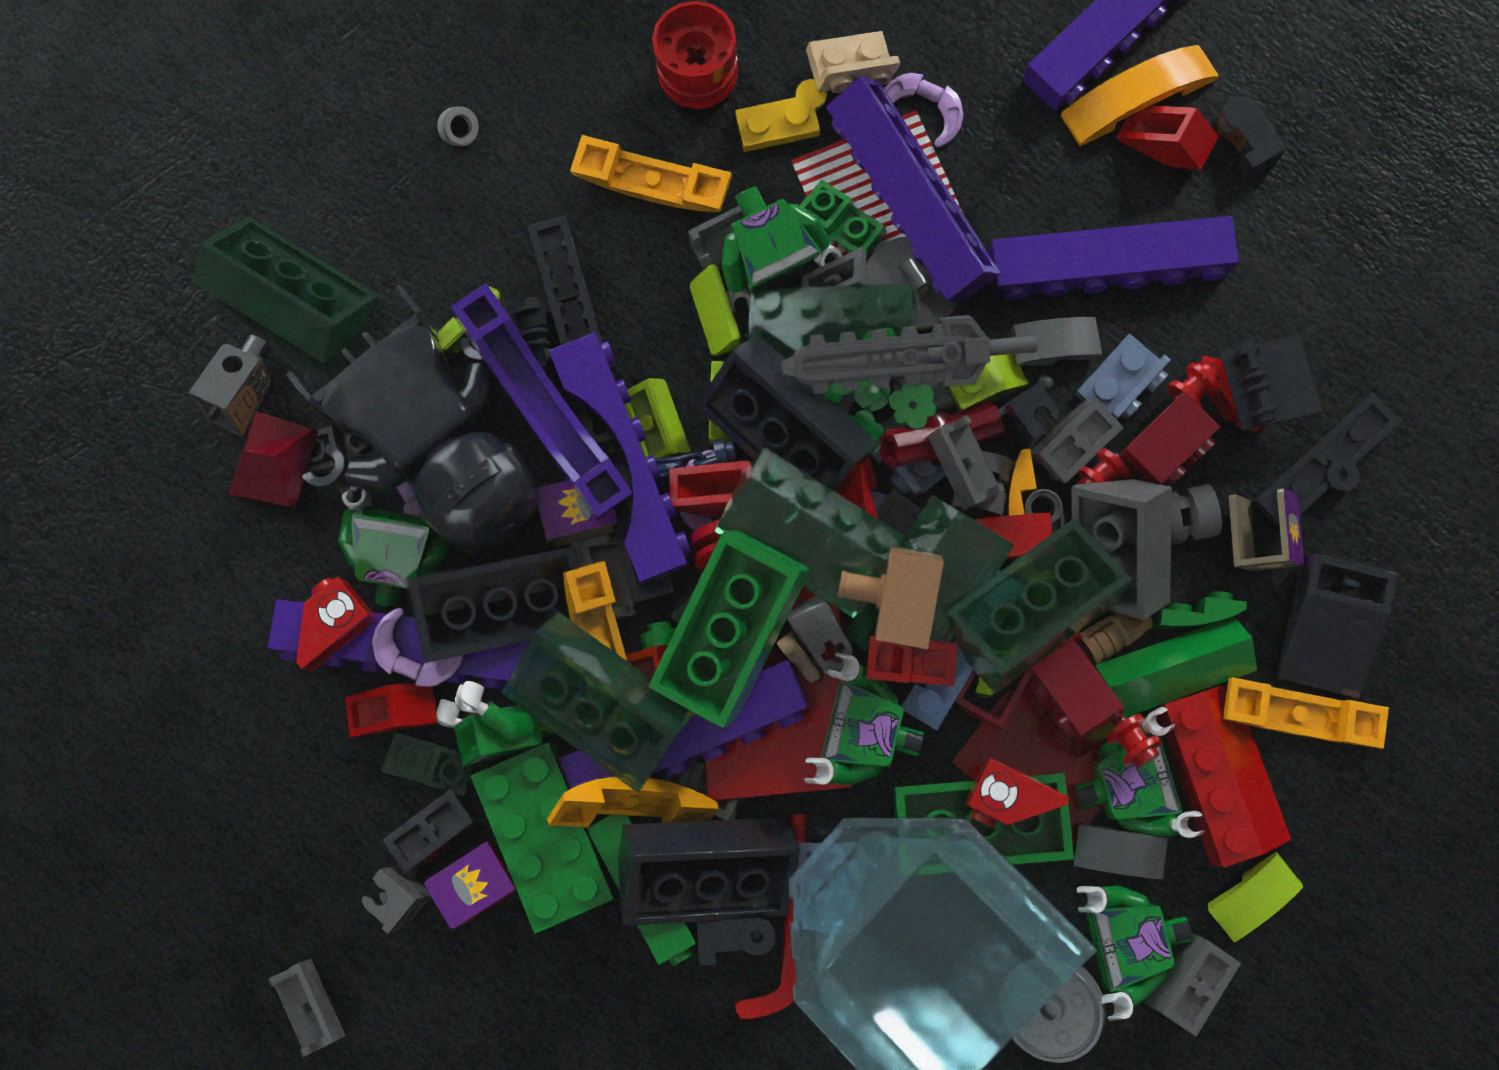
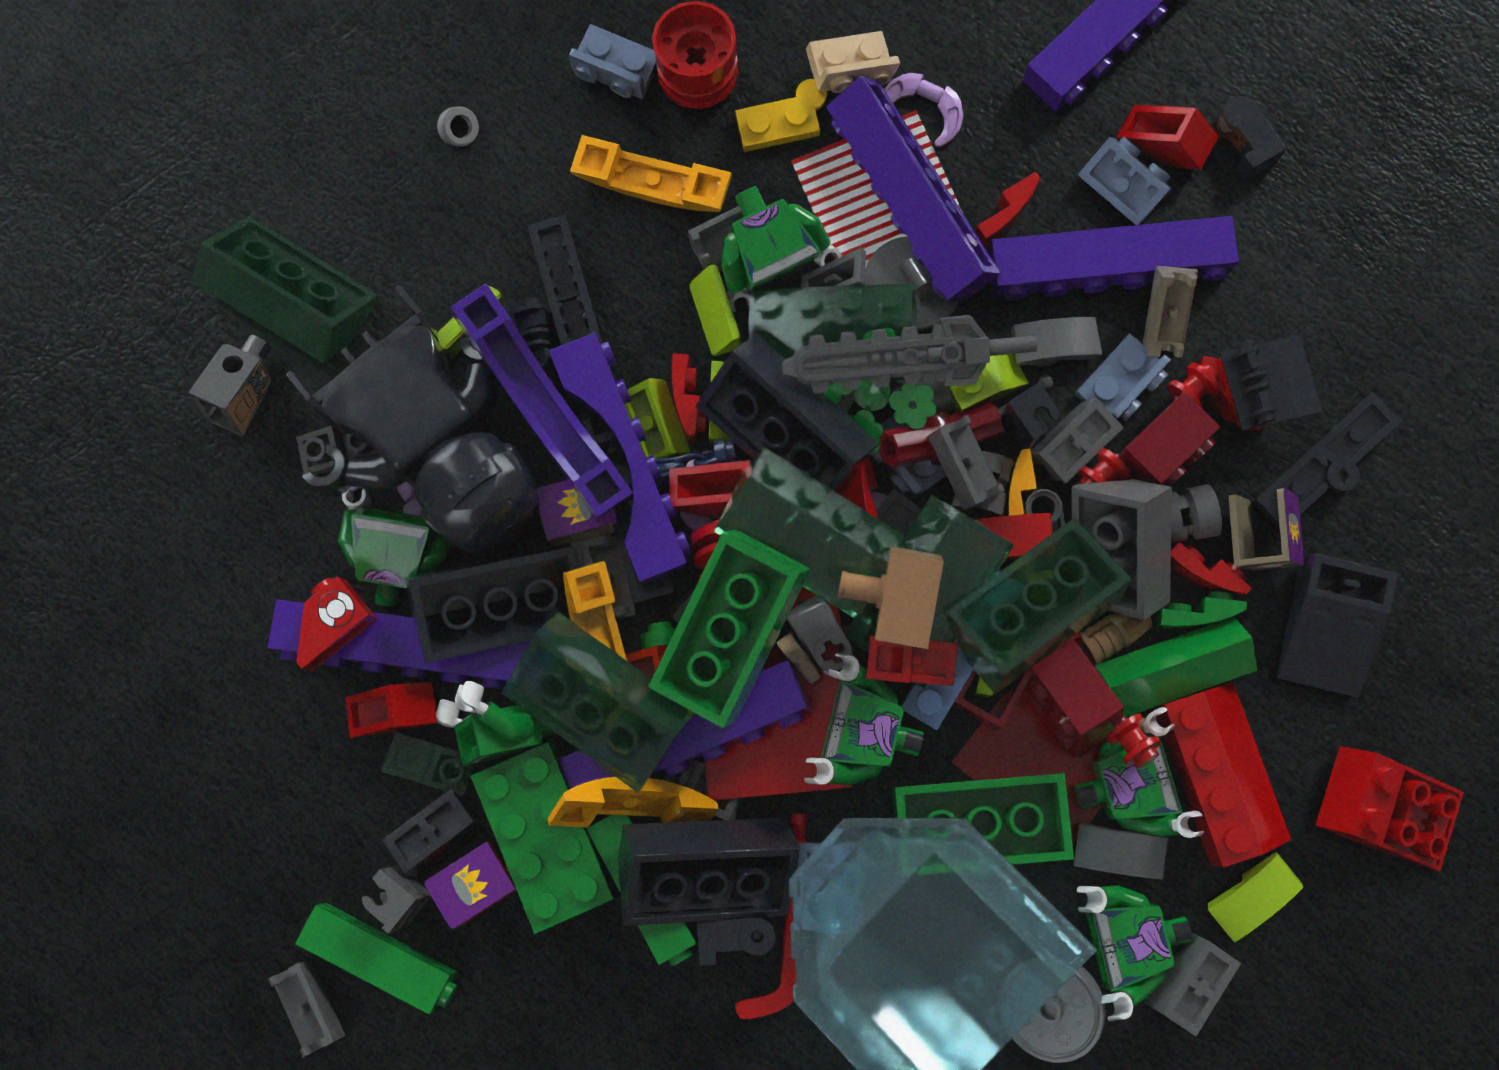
dark red slope [229,411,318,508] -> none
lavender piece [372,608,464,687] -> none
green slope [800,179,887,258] -> none
red slope [964,758,1070,829] -> none
light orange slope [1061,45,1219,147] -> none
light orange slope [1223,677,1389,749] -> none
none -> green brick [295,903,457,1015]
none -> sand blue bracket [569,24,657,100]
none -> red slope [672,353,707,444]
none -> red slope [975,172,1040,248]
none -> sand blue bracket [1078,136,1173,225]
none -> dark tan hinge [1142,265,1198,357]
none -> red slope [1171,542,1252,599]
none -> red slope [1315,746,1464,871]

